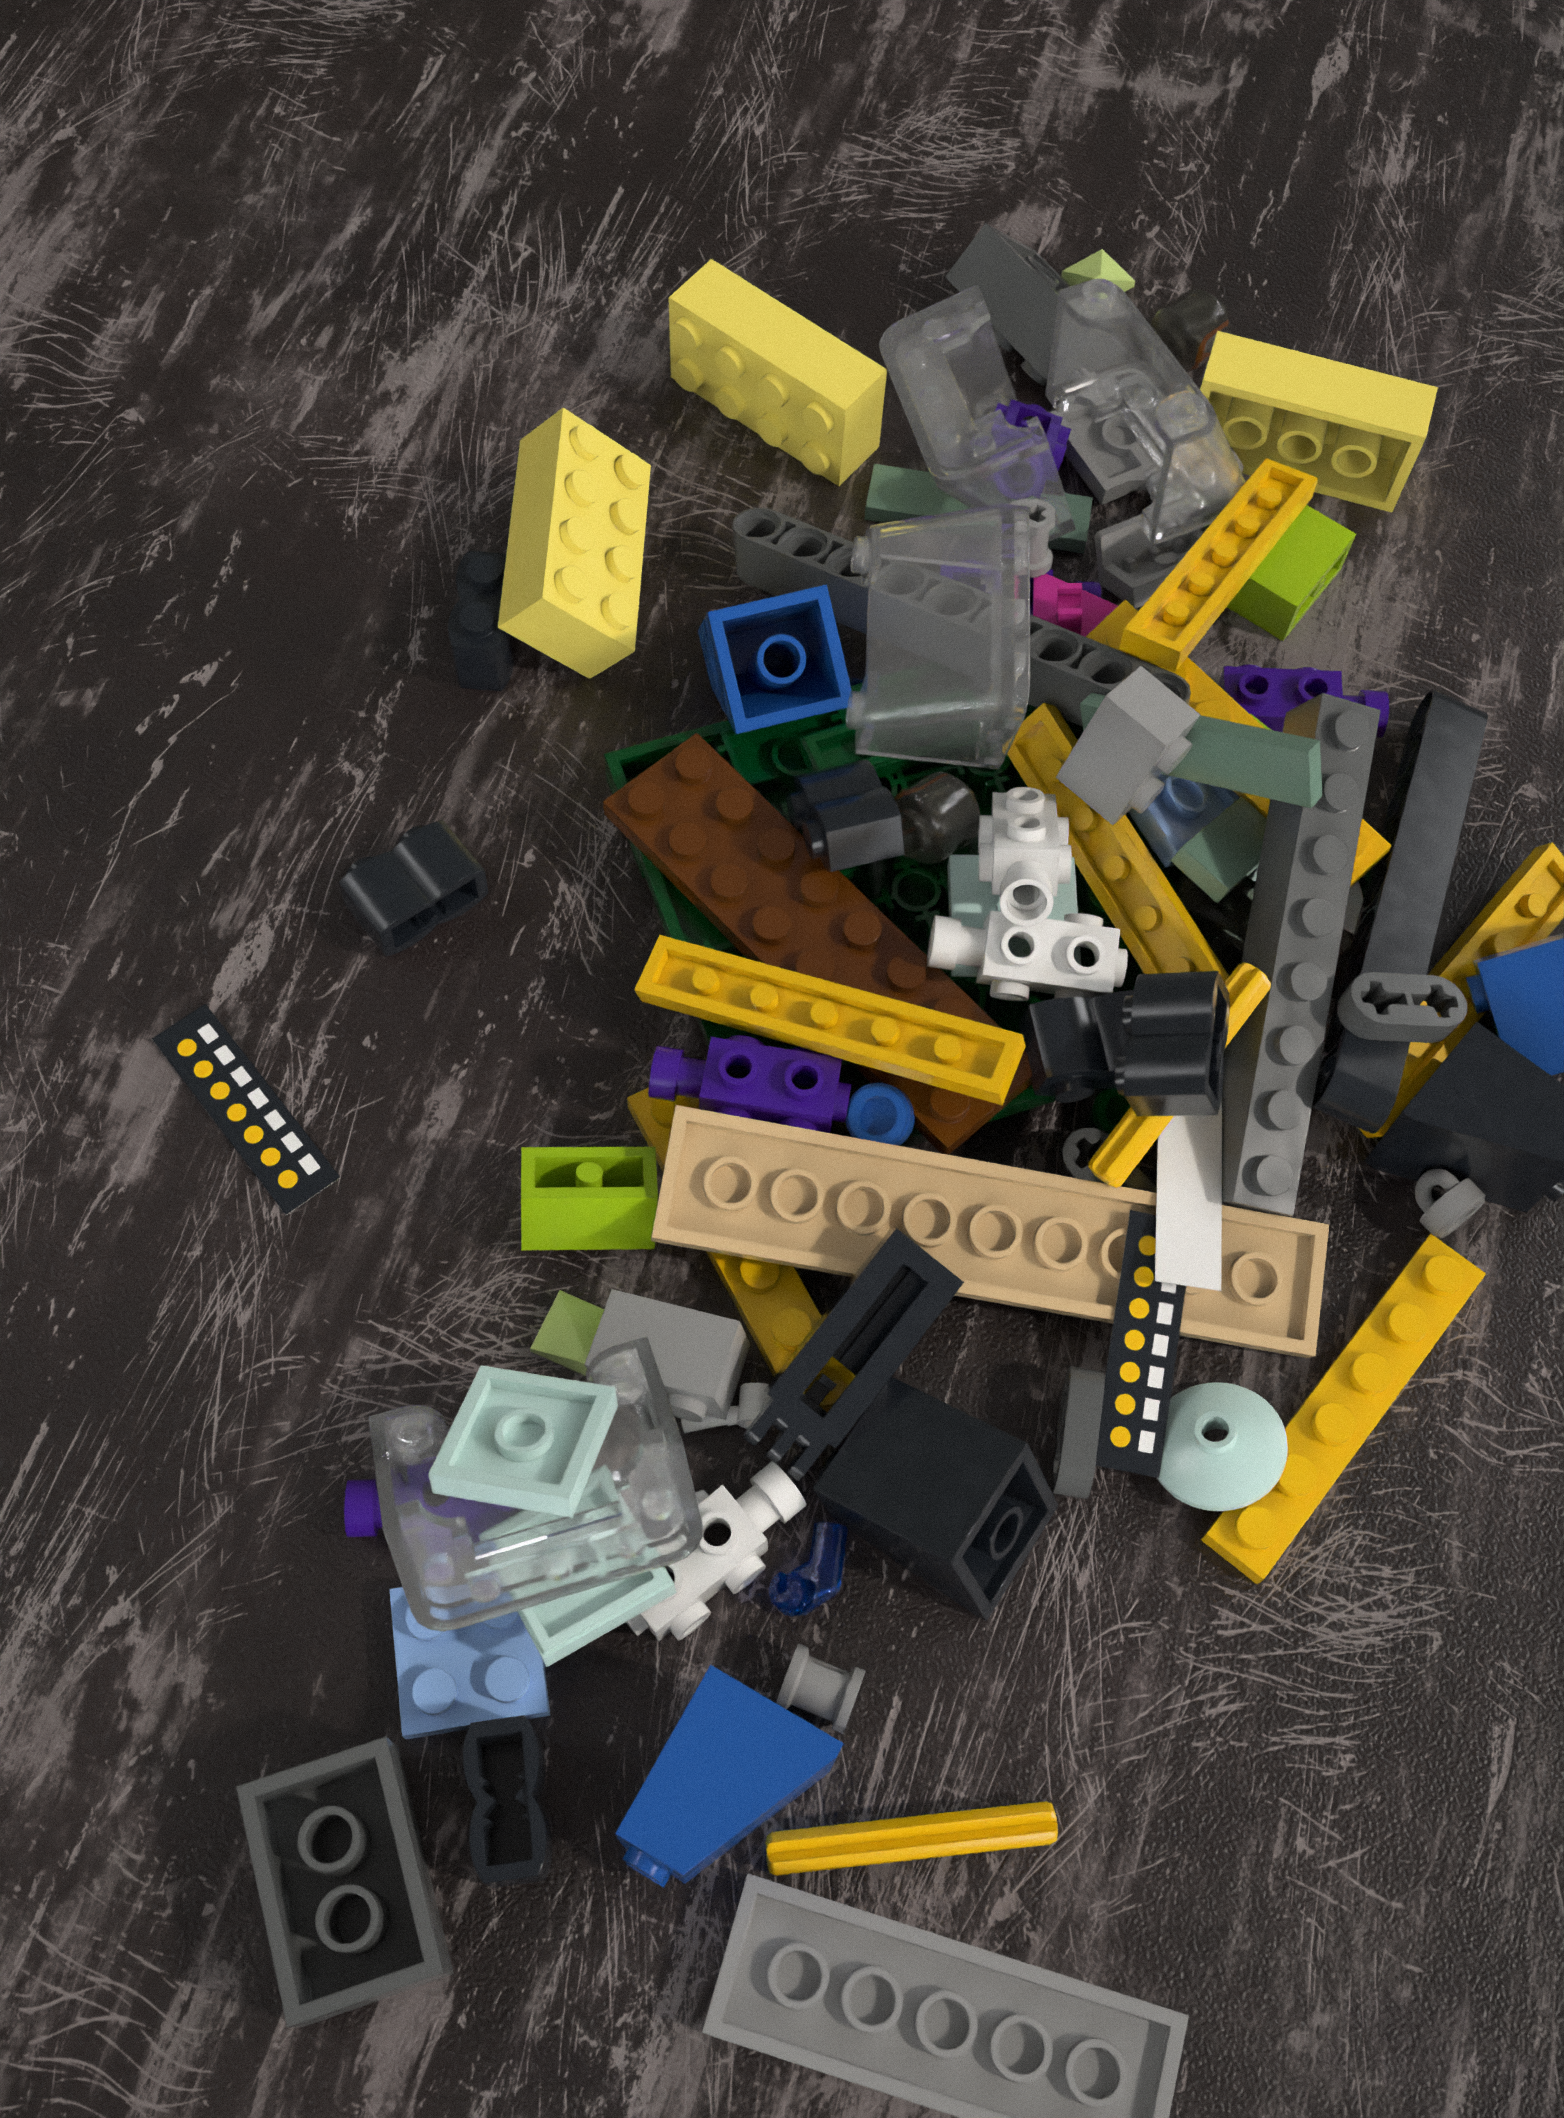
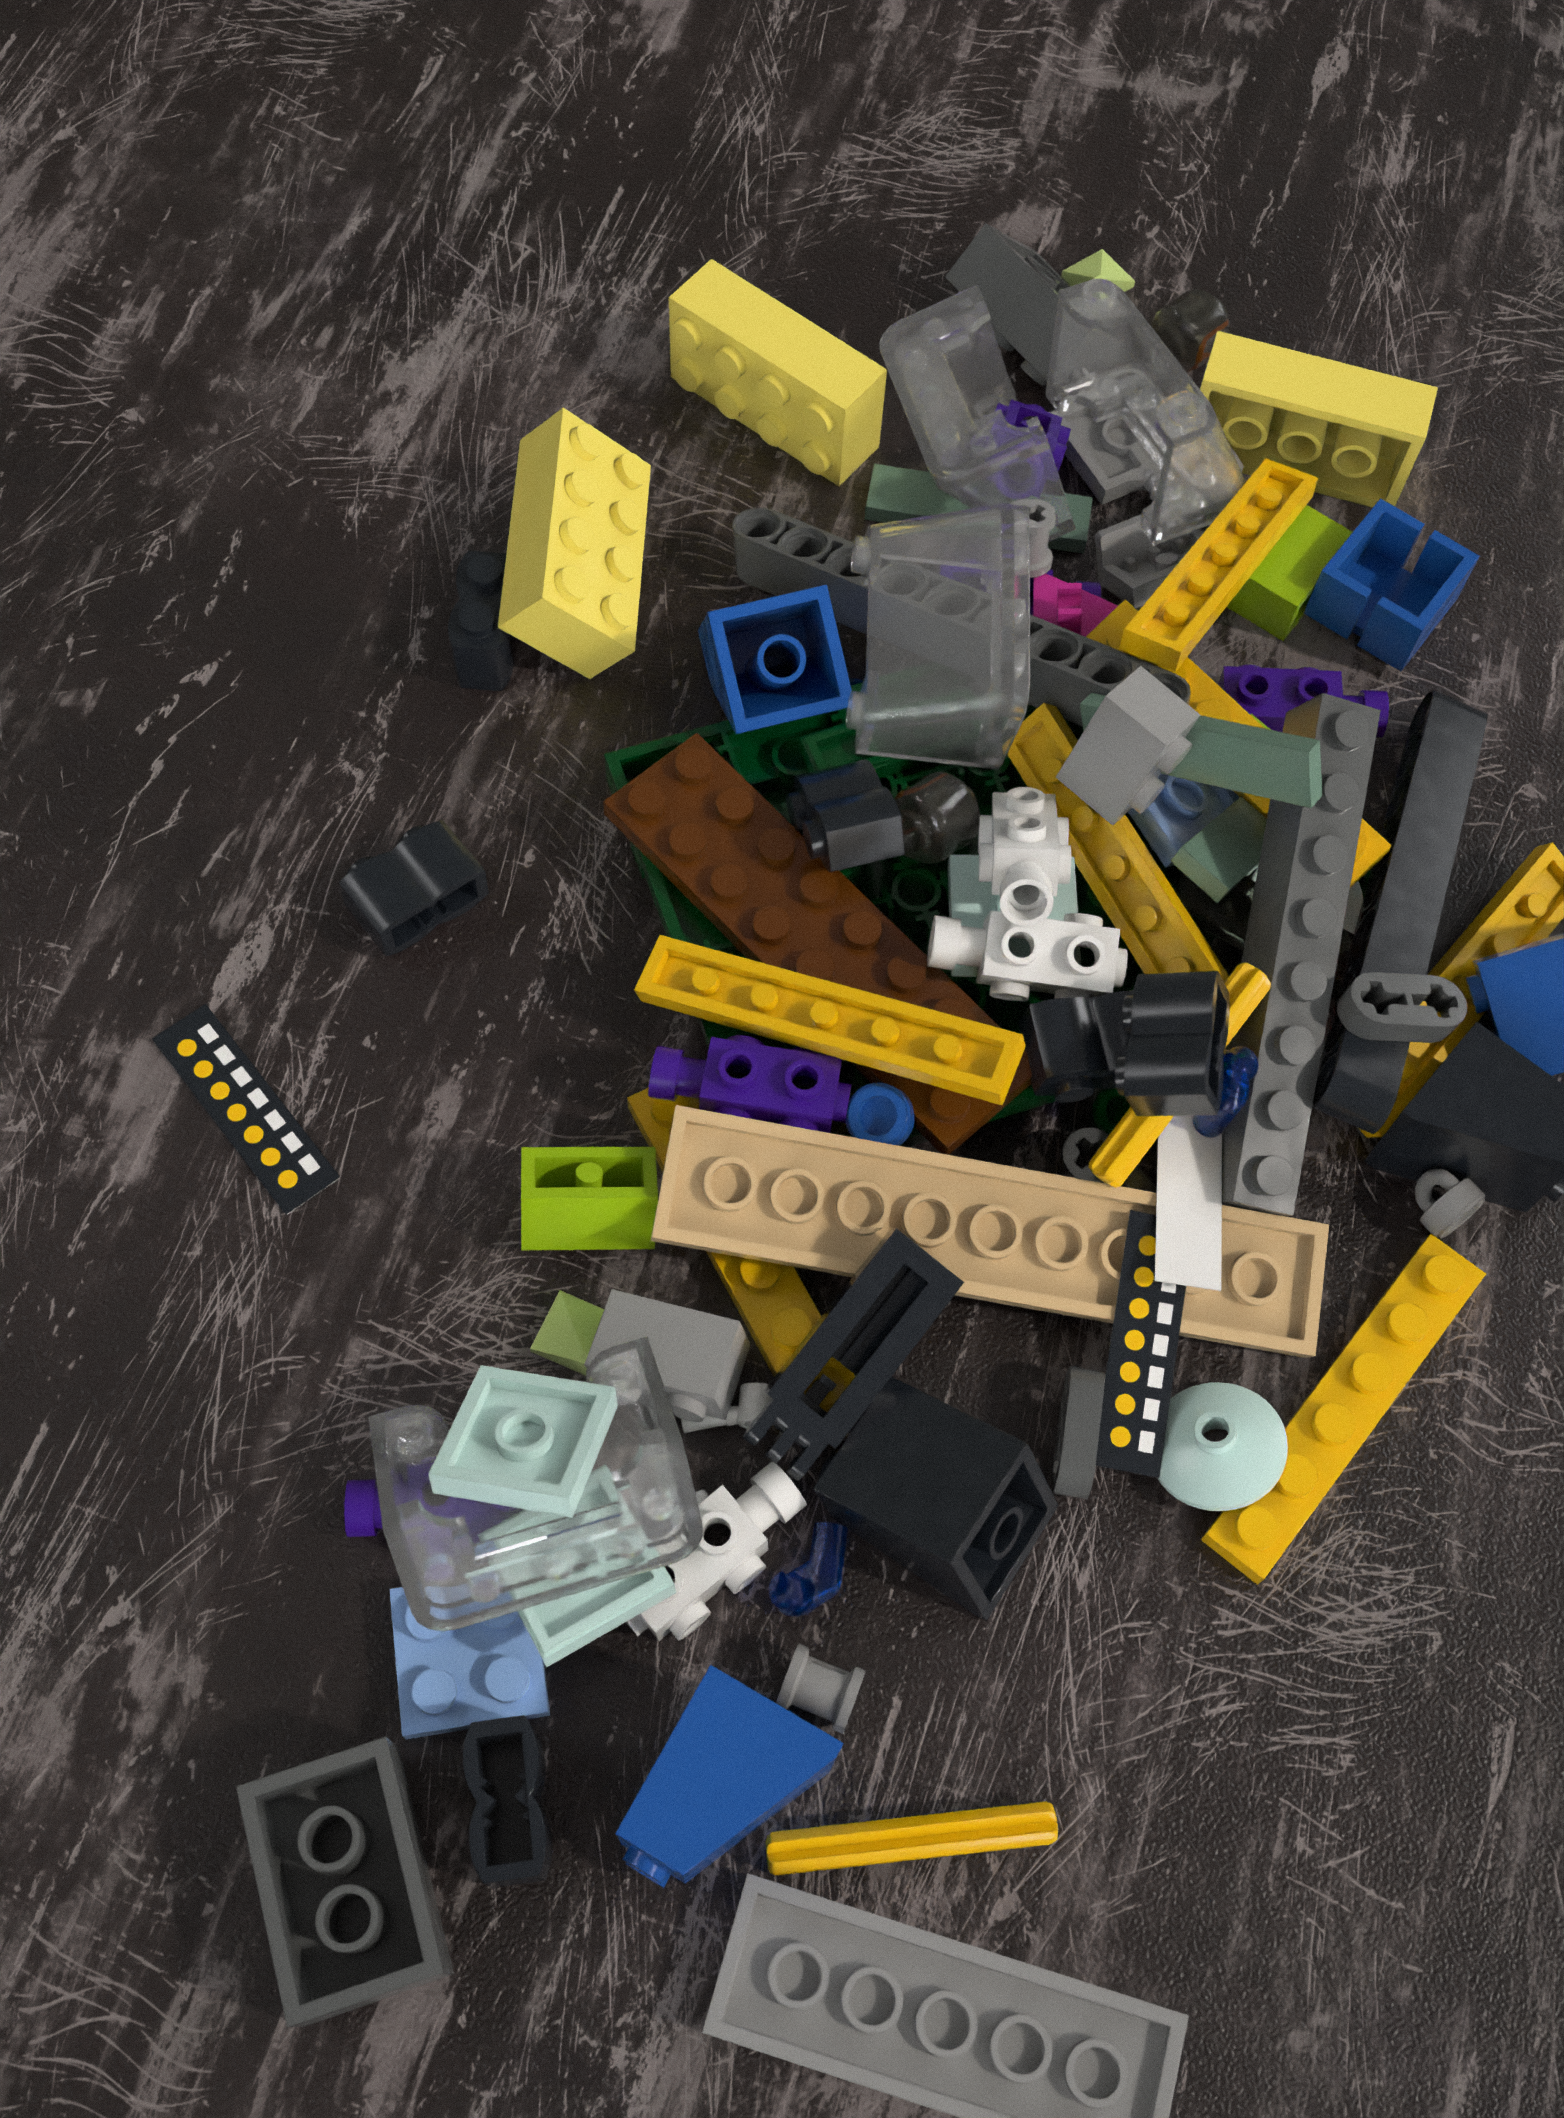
none -> clear blue arm [1193,1046,1259,1138]
none -> blue piece [1304,498,1480,672]

